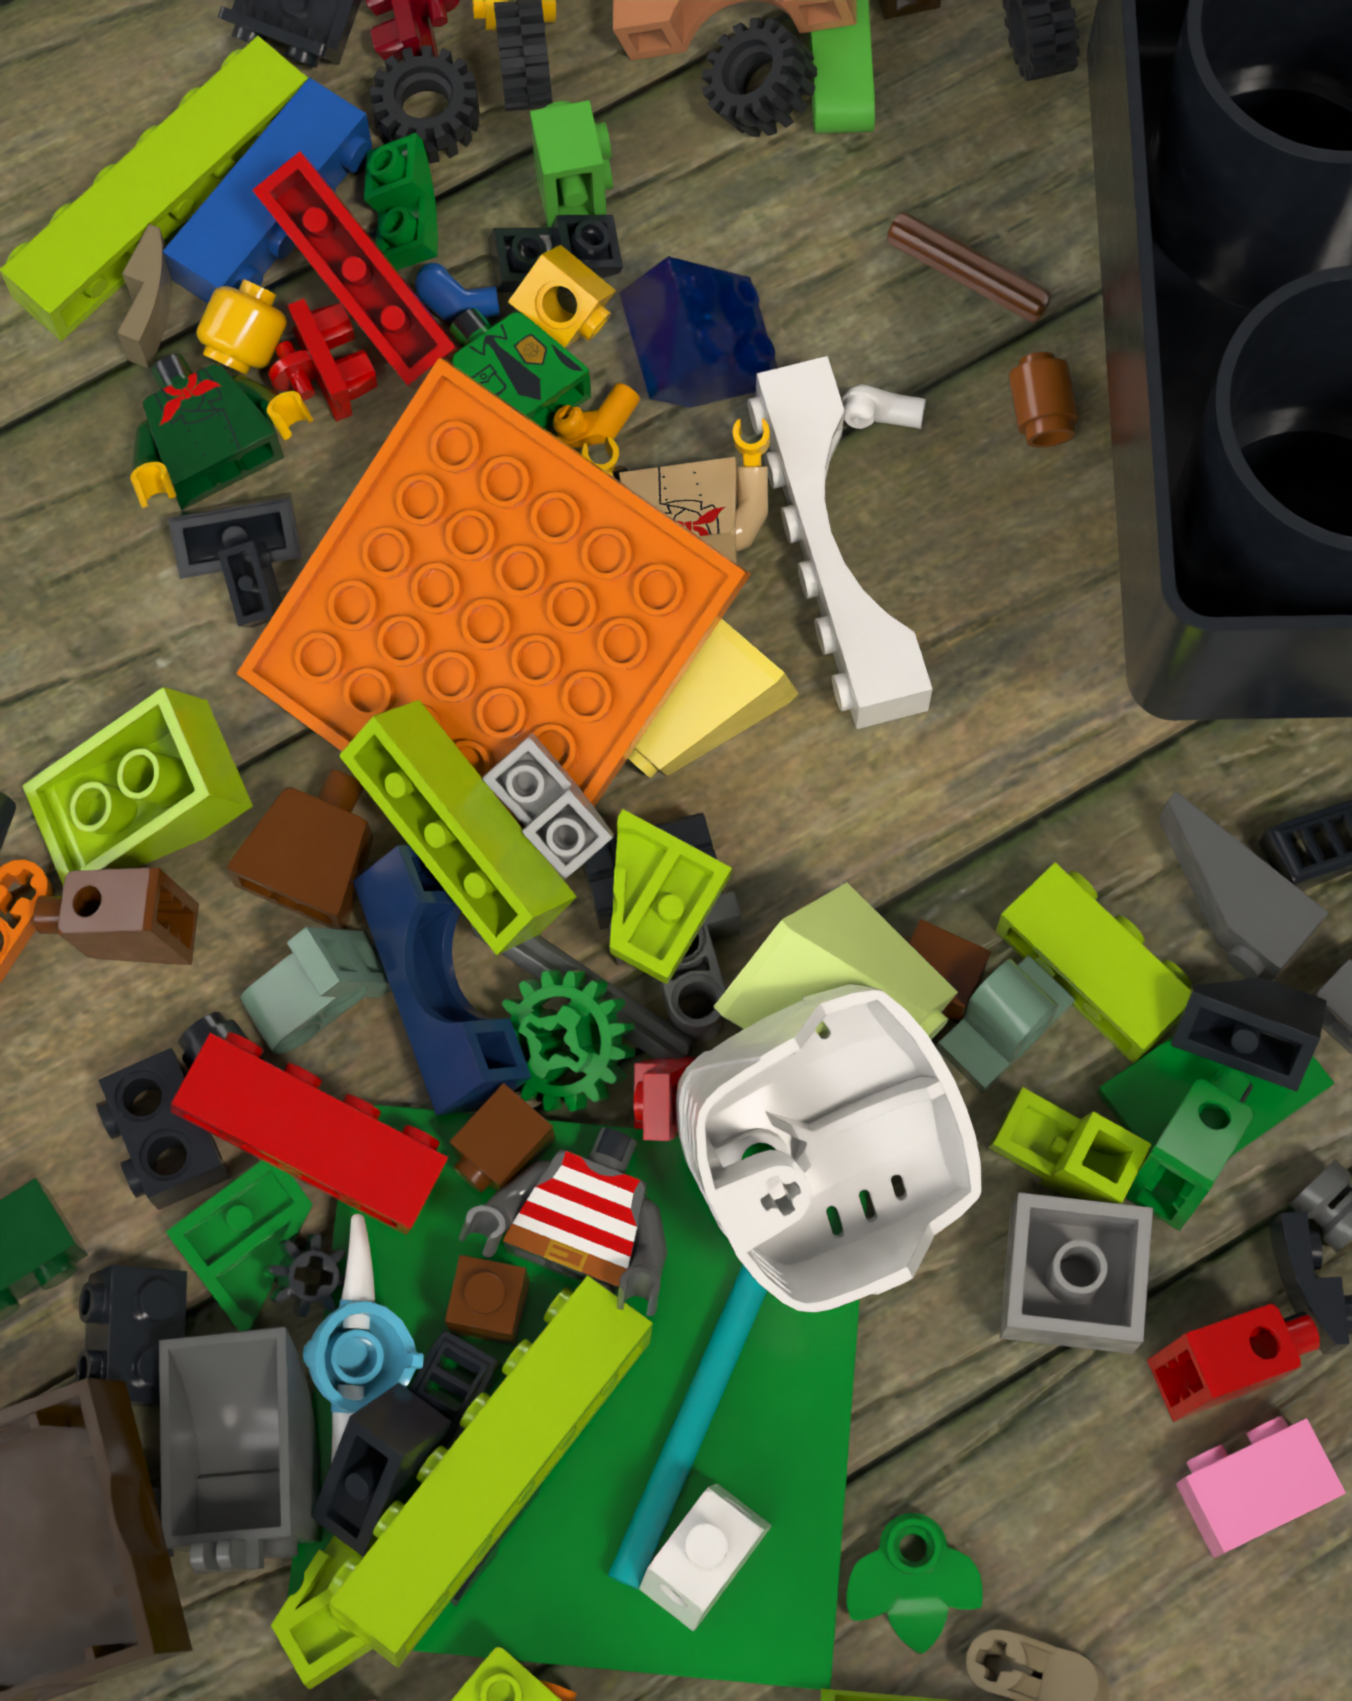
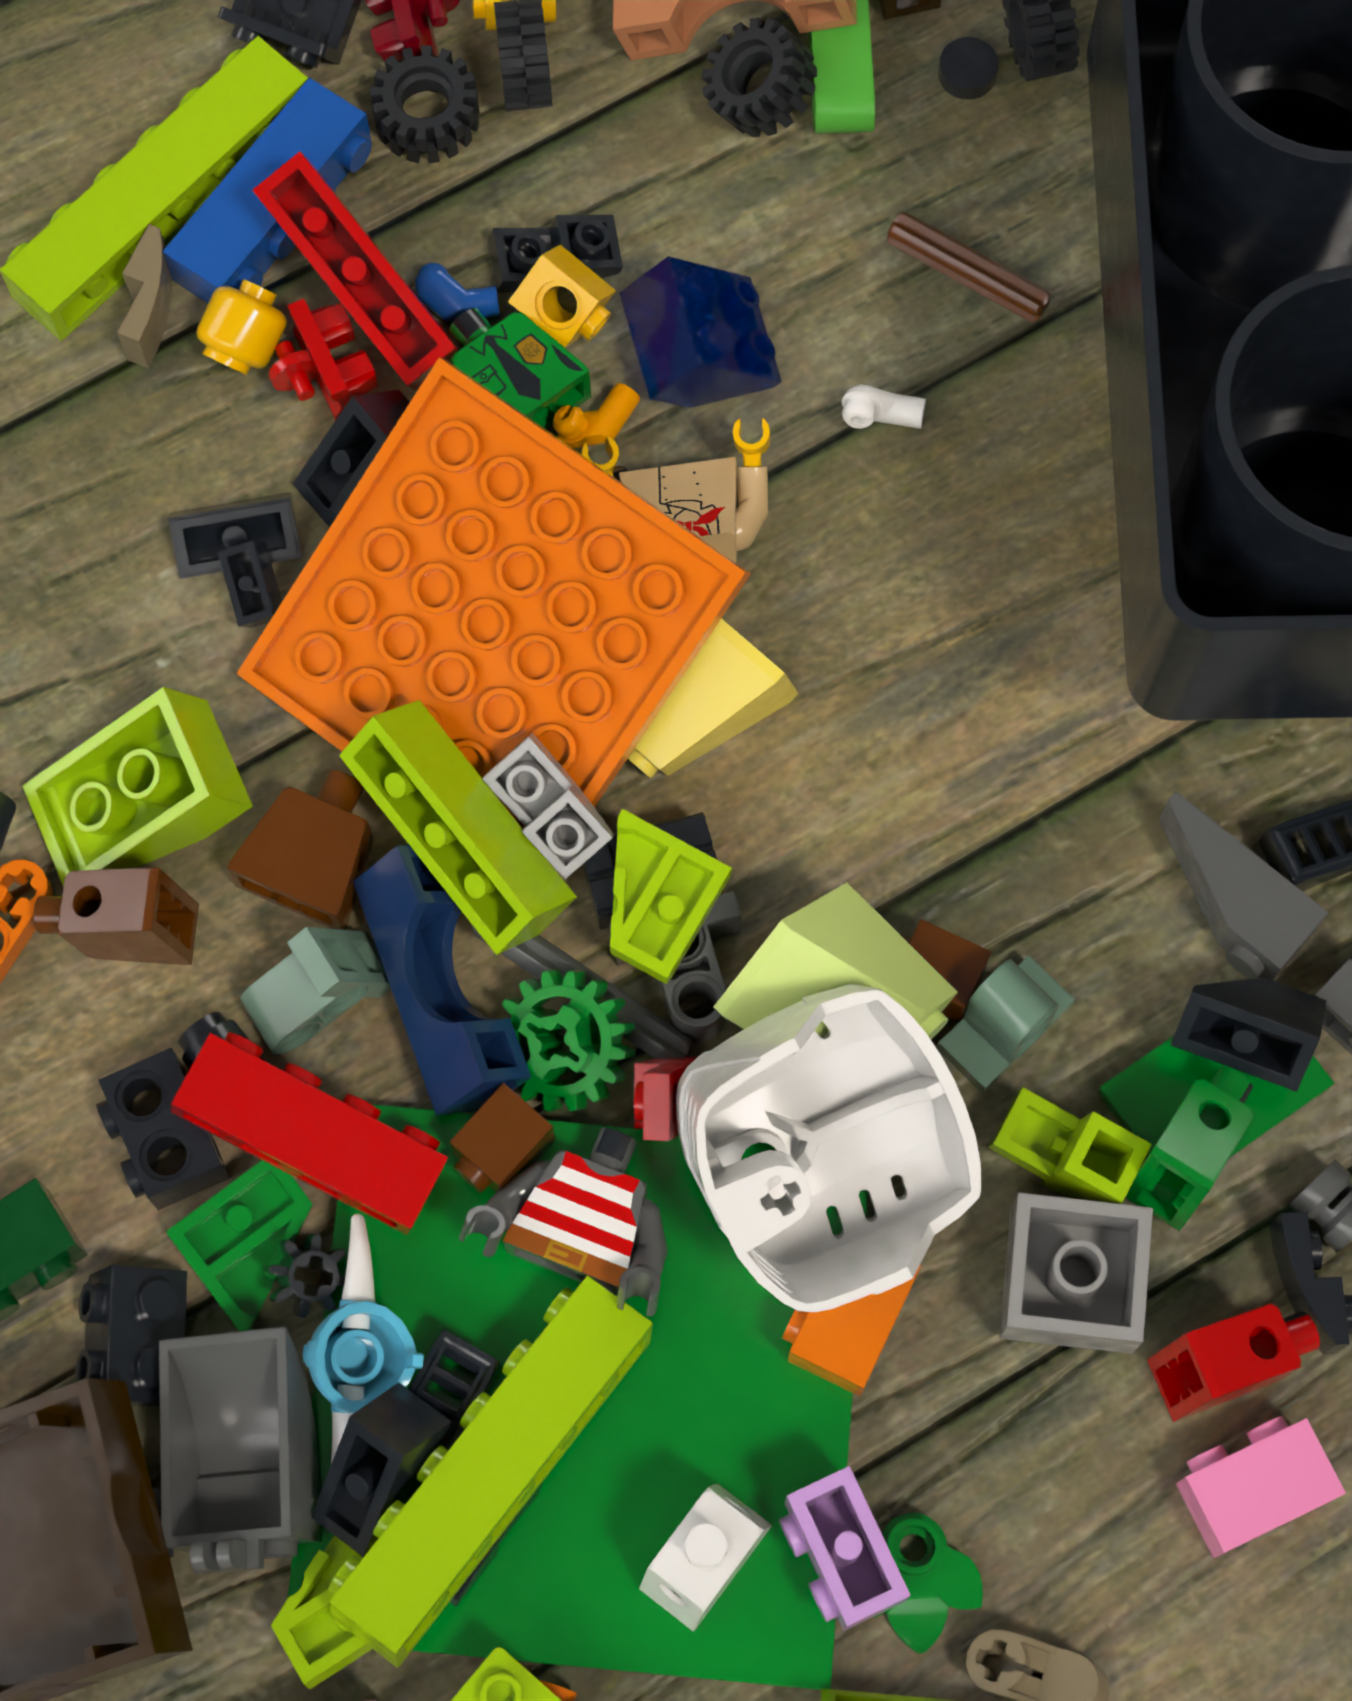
dark green torso [130,354,314,510] -> none
green slope [364,133,438,271] -> none
reddish brown brick [445,1255,530,1347] -> none
bright green brick [530,100,613,227] -> none
teal piece [607,1264,768,1590] -> none
white arch [748,356,933,729] -> none
lime brick [995,862,1192,1063] -> none
dark orange brick [1008,352,1079,448] -> none
none -> black slope [293,389,410,527]
none -> lavender brick [779,1466,911,1631]
none -> orange slope [782,1265,921,1397]
none -> black tile [938,37,998,100]

